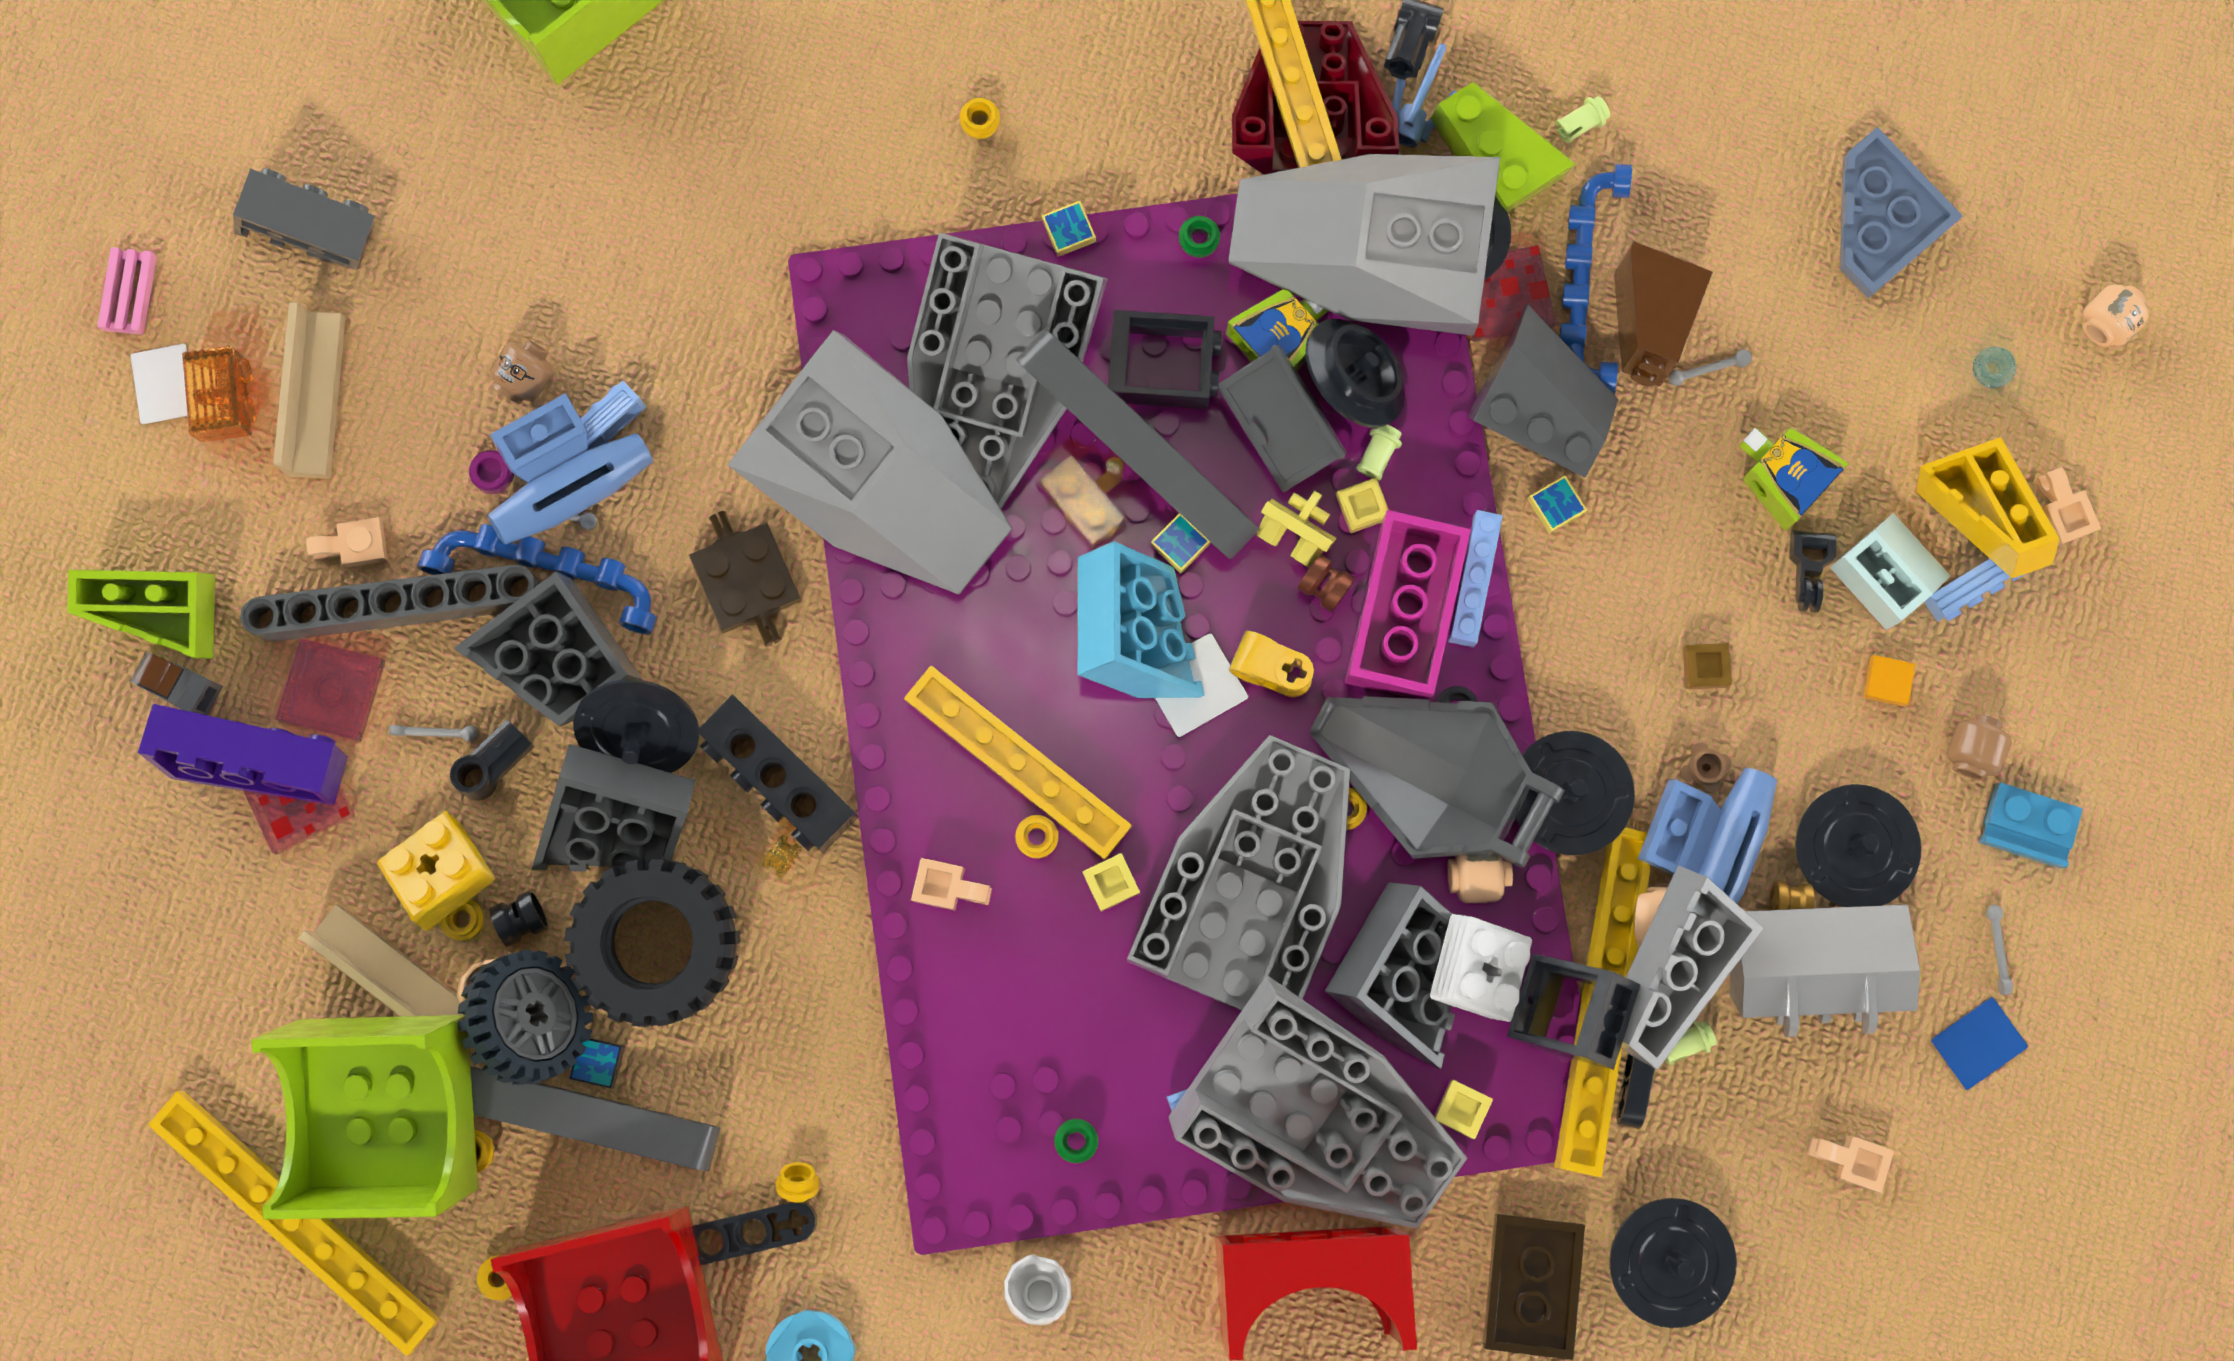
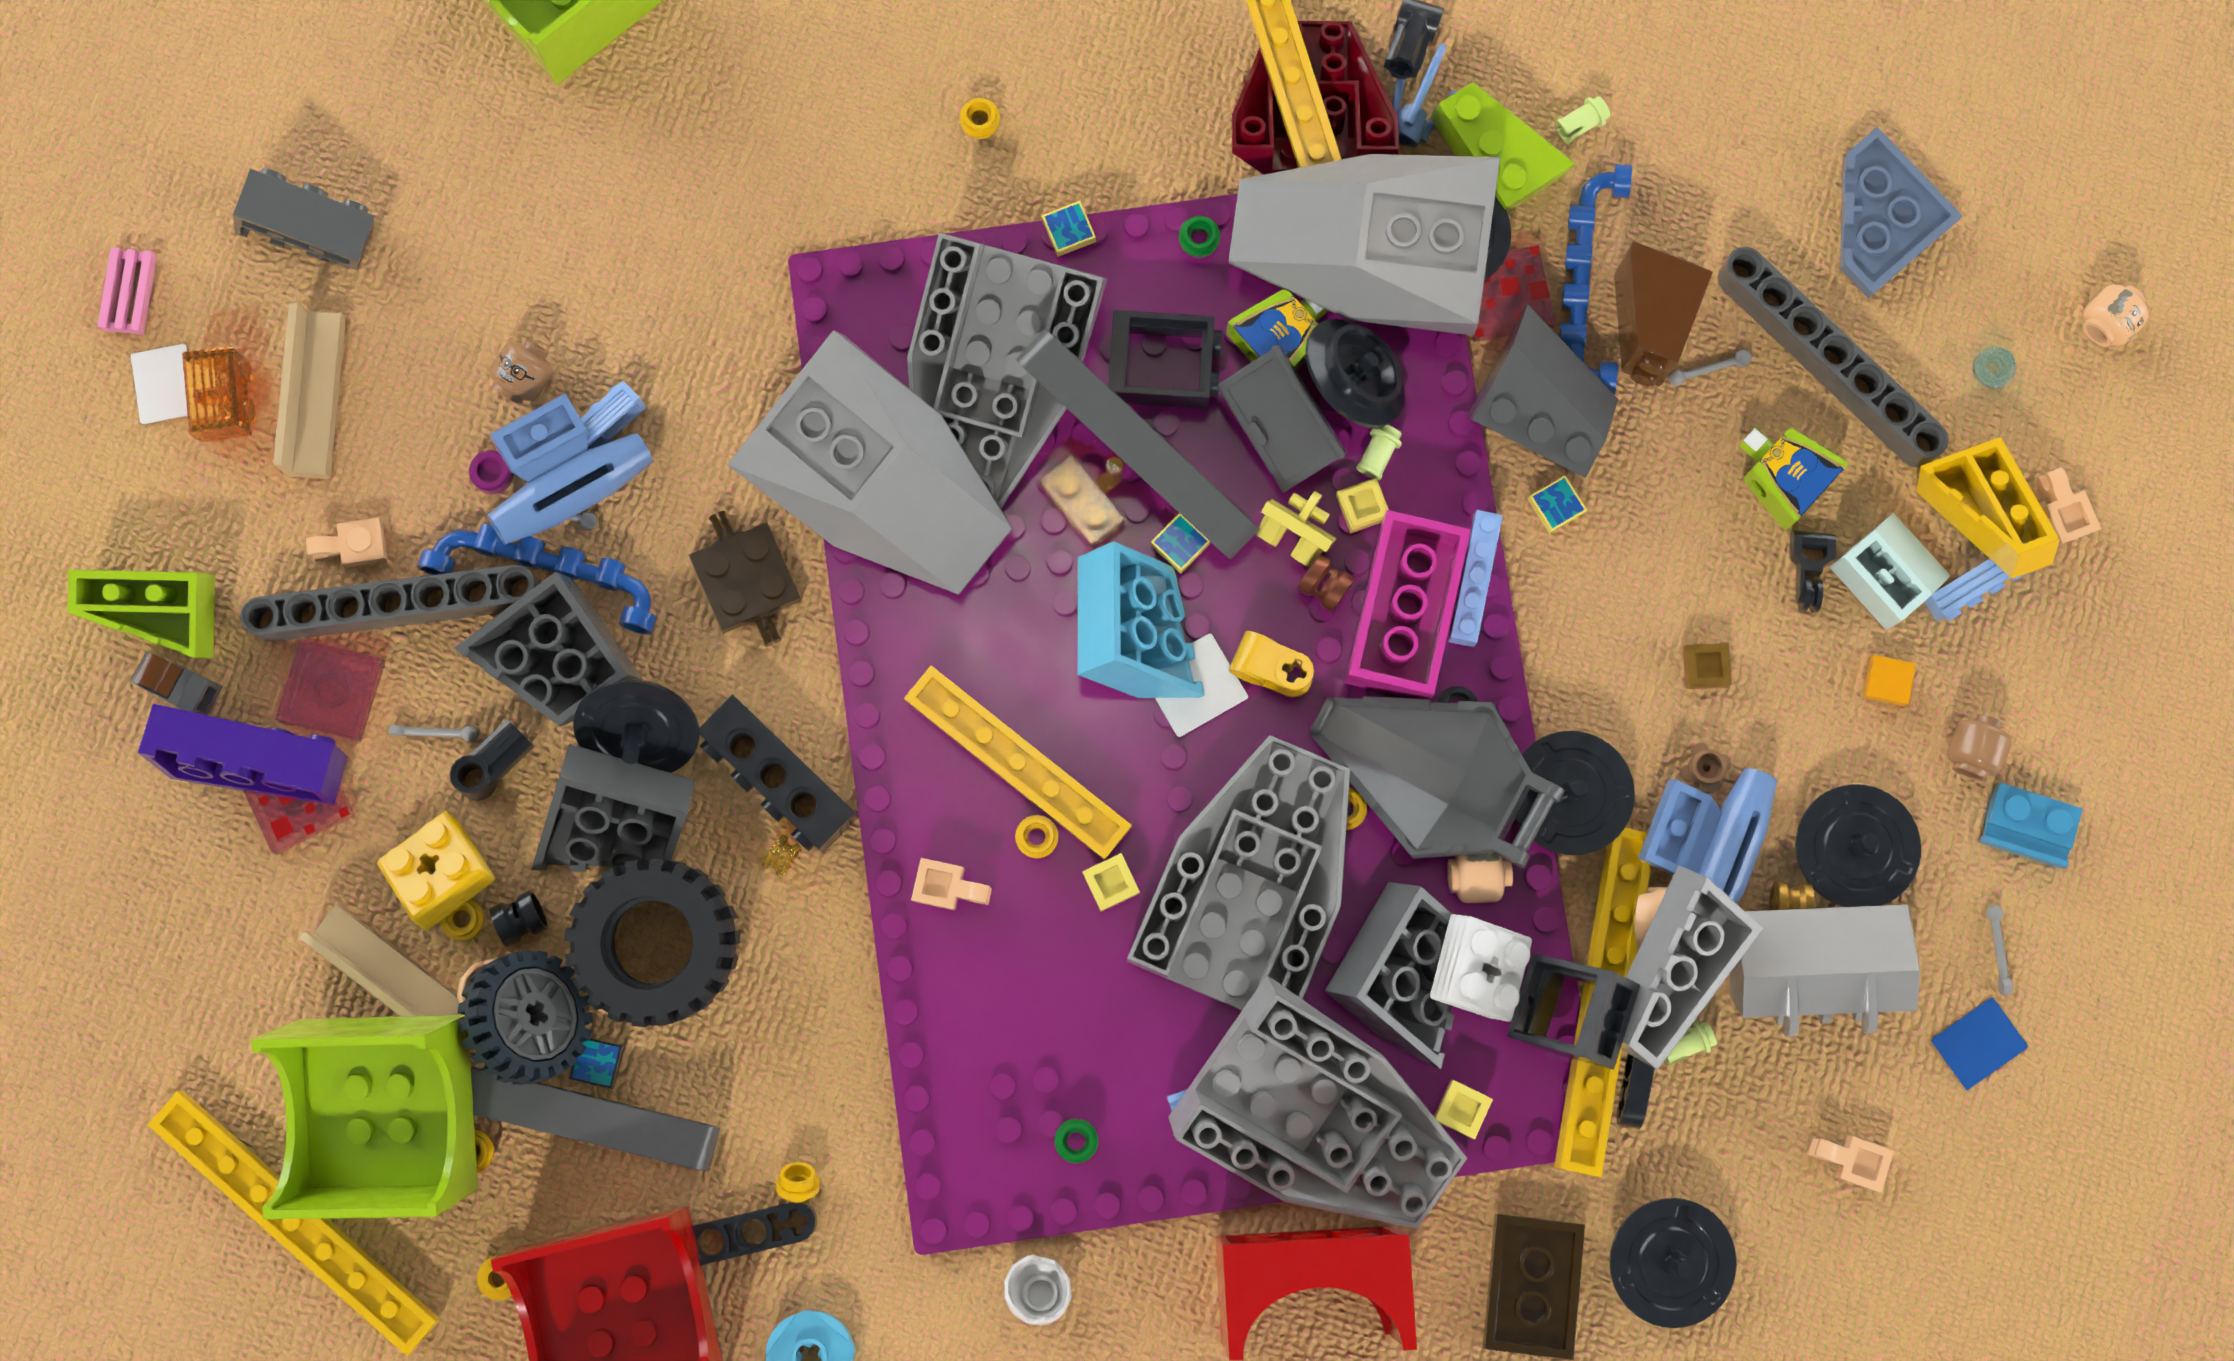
none -> dark grey beam [1717,247,1949,468]

